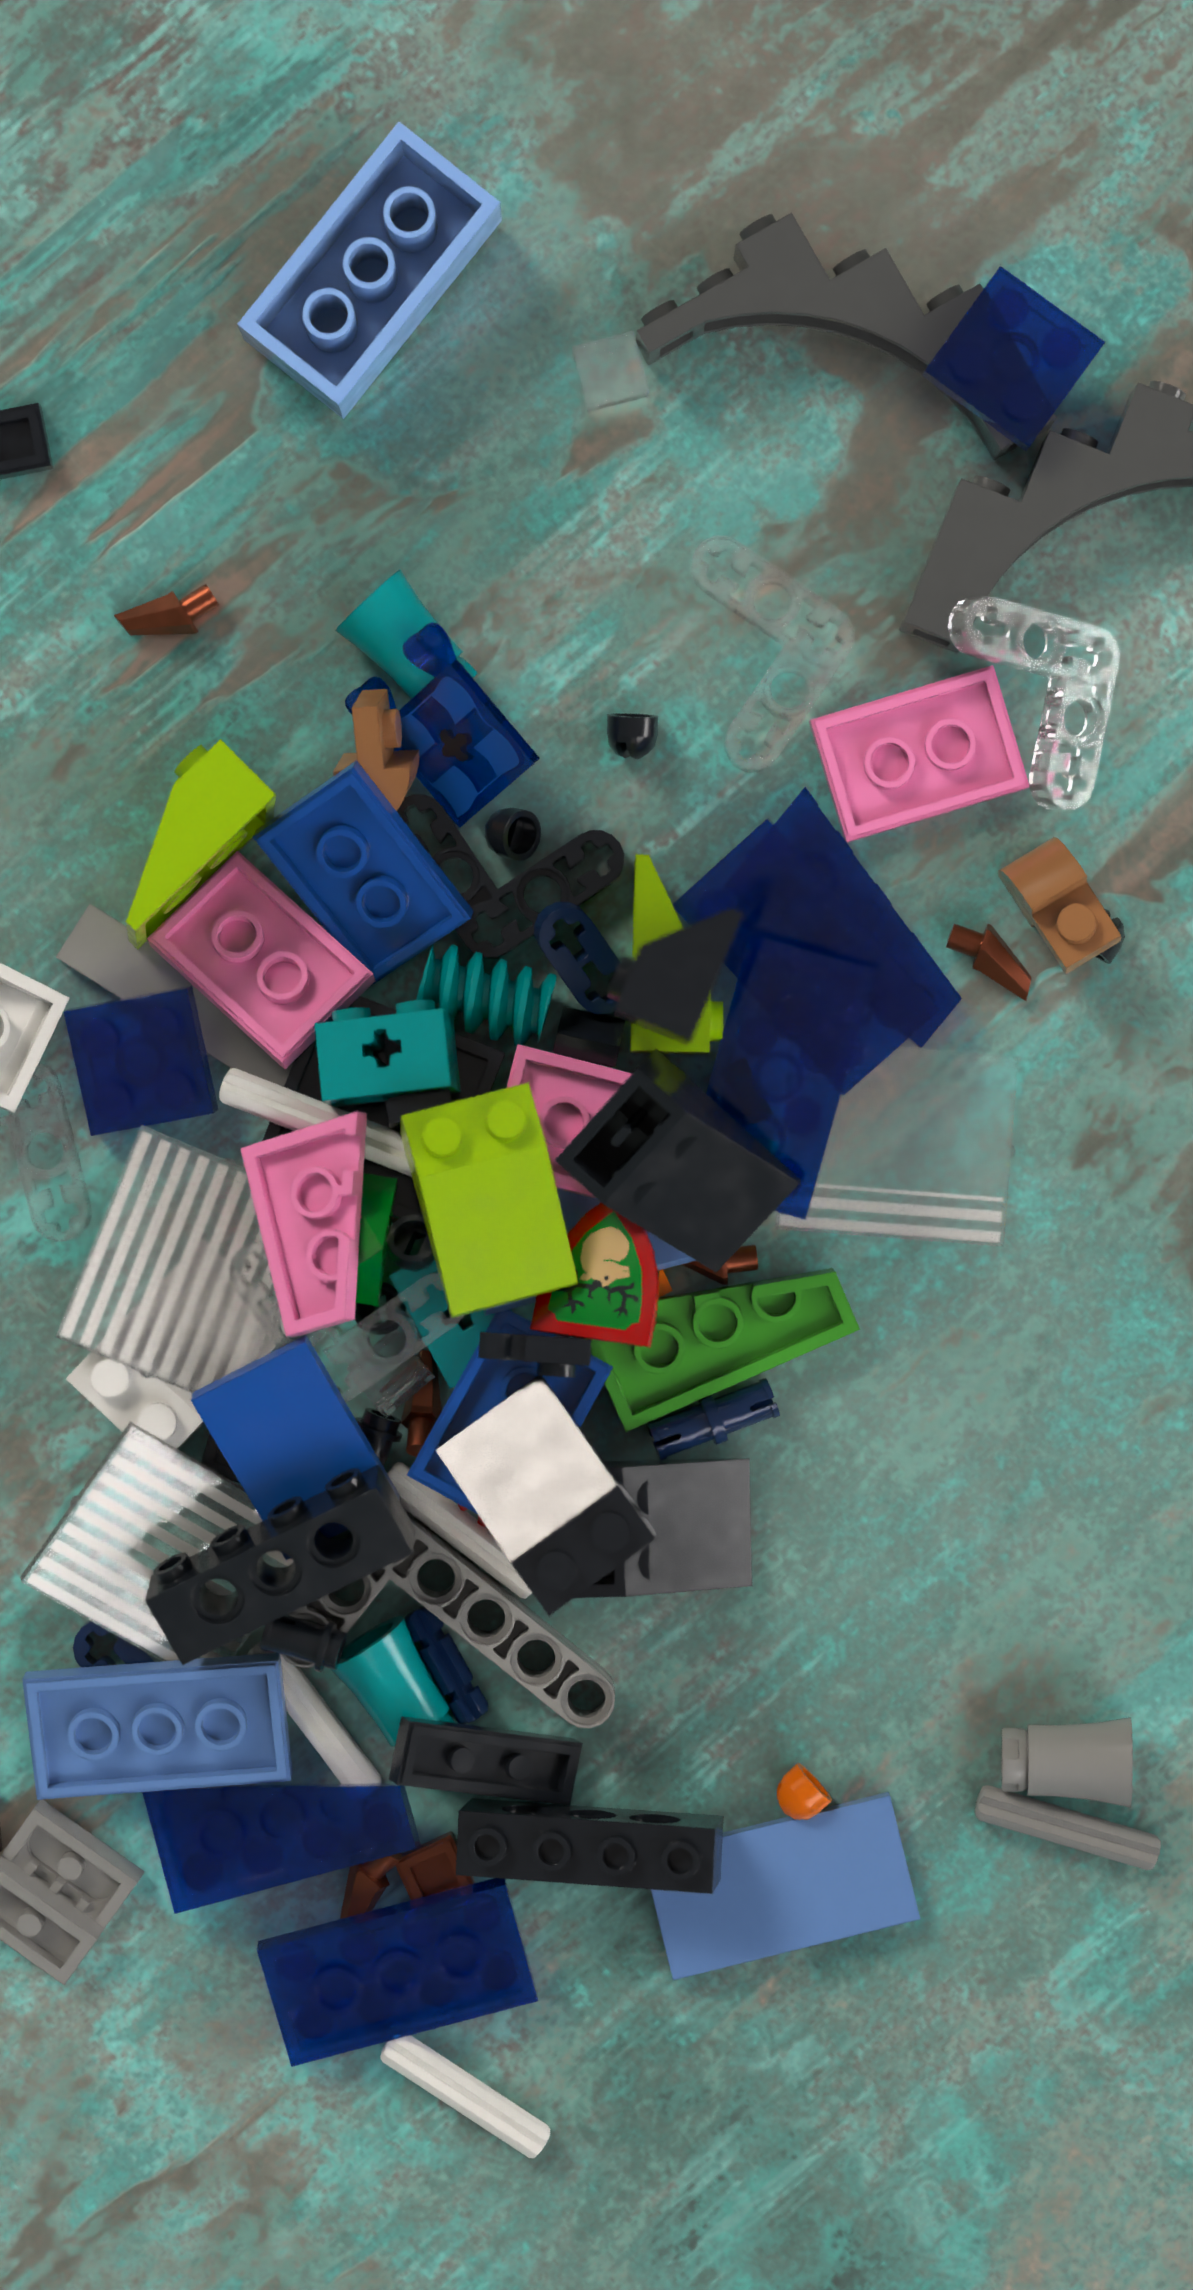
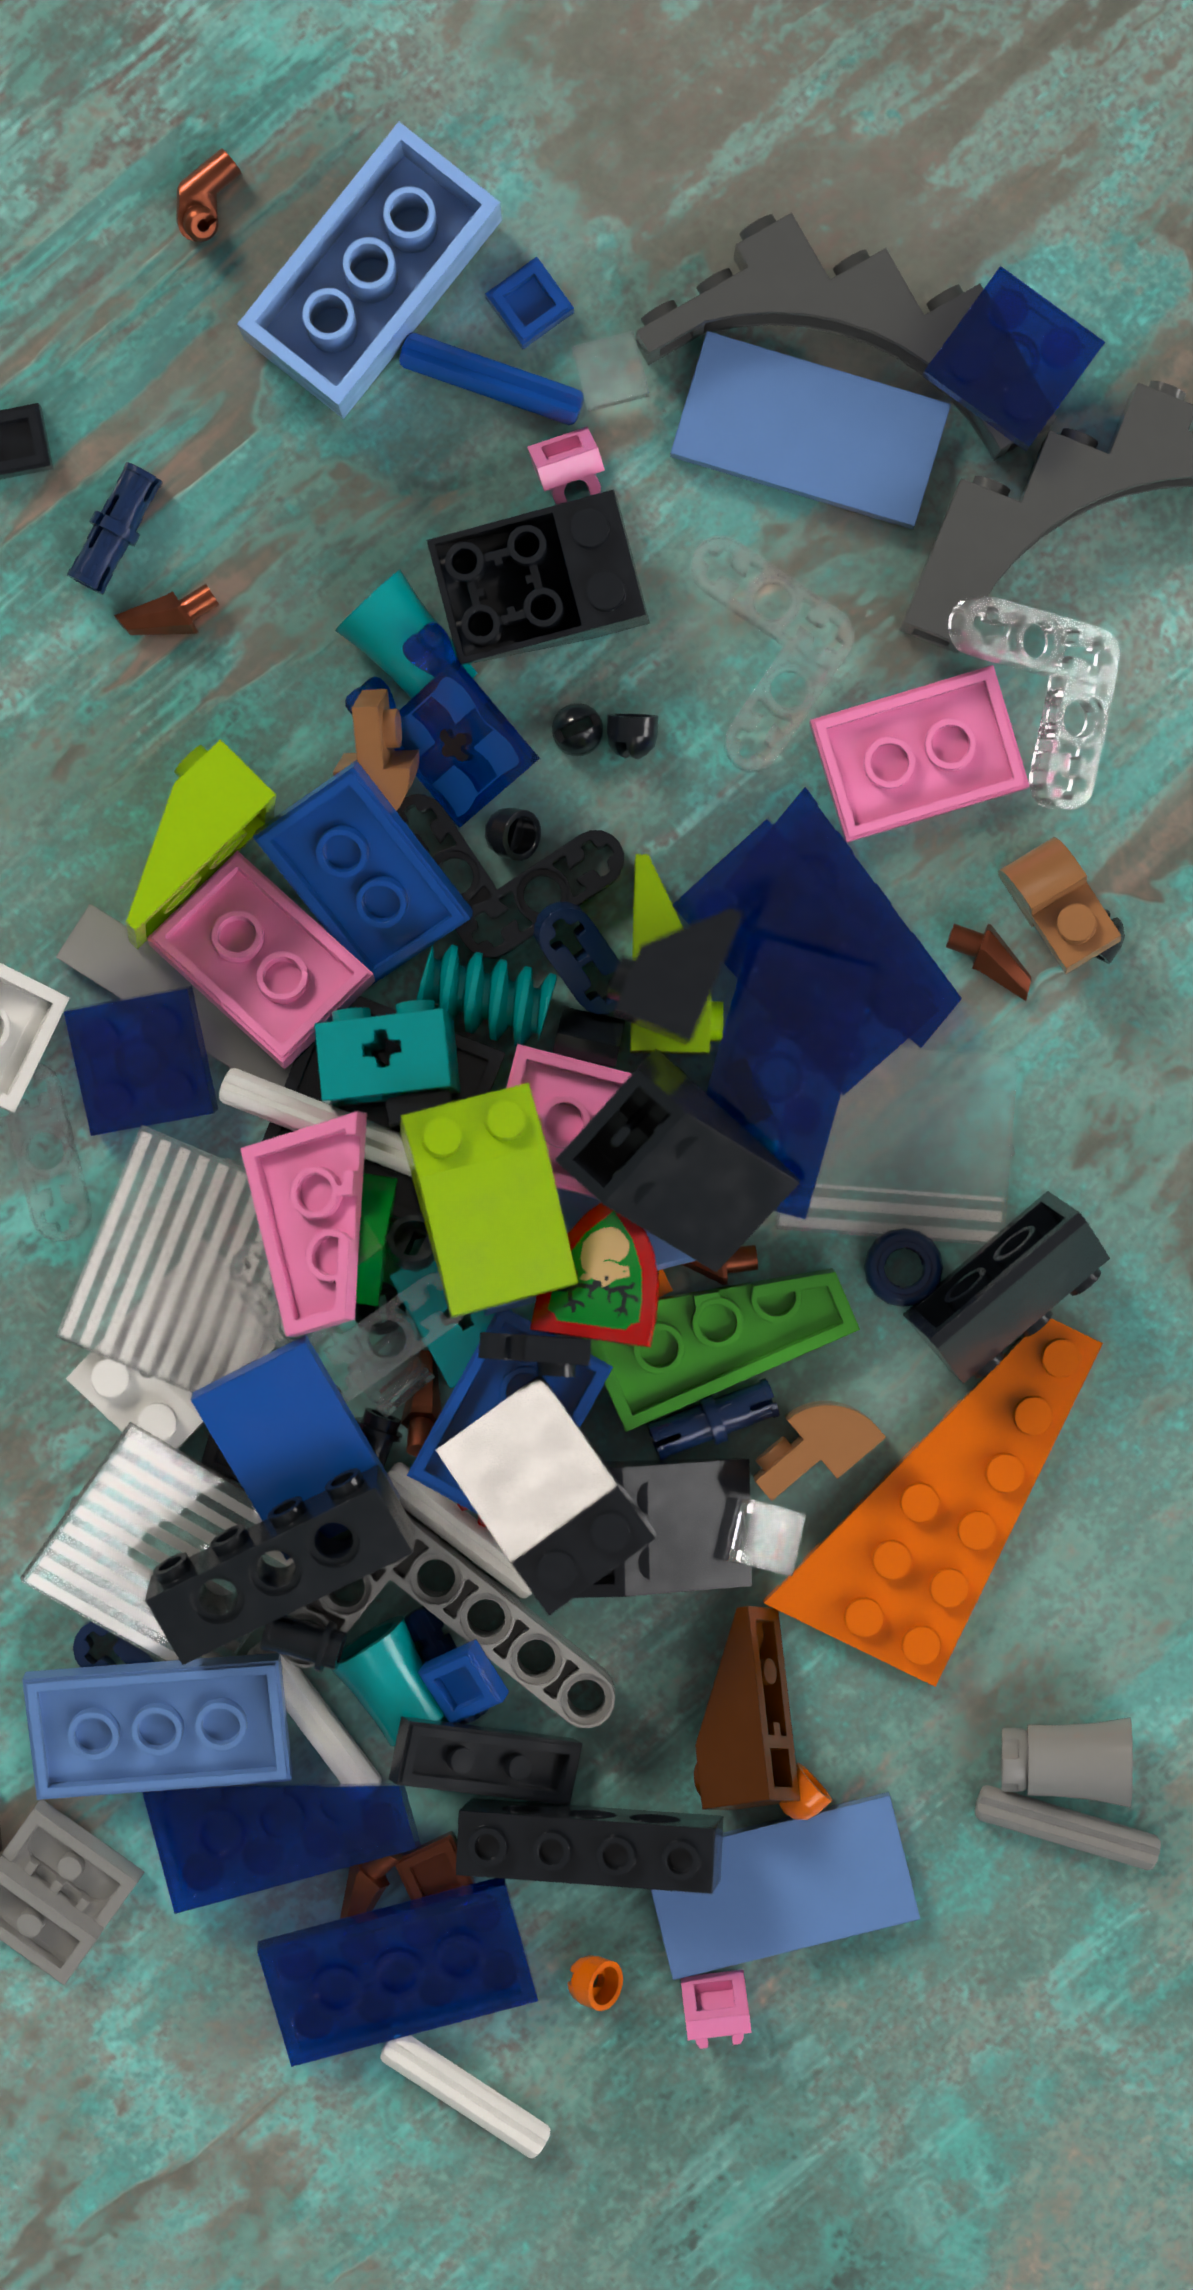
none -> dark blue pin [66,462,163,595]
none -> copper arm [176,148,242,242]
none -> blue axle [399,332,584,425]
none -> blue tile [418,1639,509,1723]
none -> black slope [427,490,650,666]
none -> blue tile [485,257,574,349]
none -> bright pink tile [527,426,605,505]
none -> black hinge [552,703,603,756]
none -> orange hinge [567,1955,623,2011]
none -> medium blue tile [670,331,951,530]
none -> bright pink tile [680,1969,751,2049]
none -> reddish brown slope [694,1606,800,1810]
none -> clear tile [728,1498,806,1576]
none -> medium nougat brick [752,1401,886,1501]
none -> orange wing [763,1318,1103,1687]
none -> dark blue piece [864,1228,943,1307]
none -> black slope [903,1191,1110,1384]

